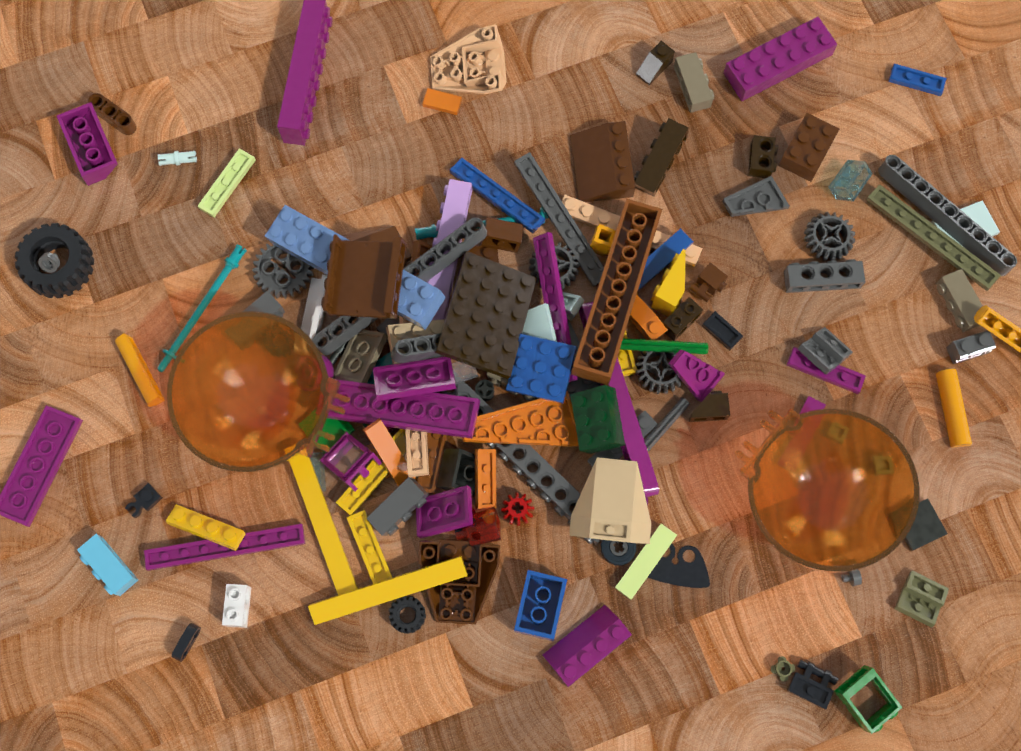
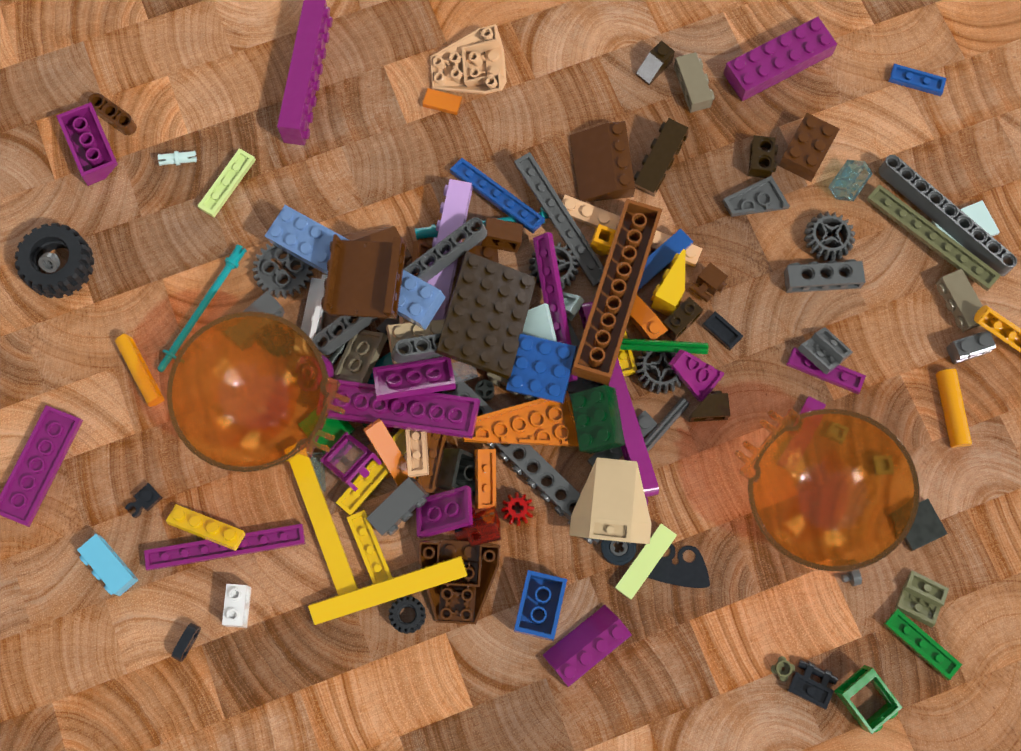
none -> green plate [883,609,962,680]

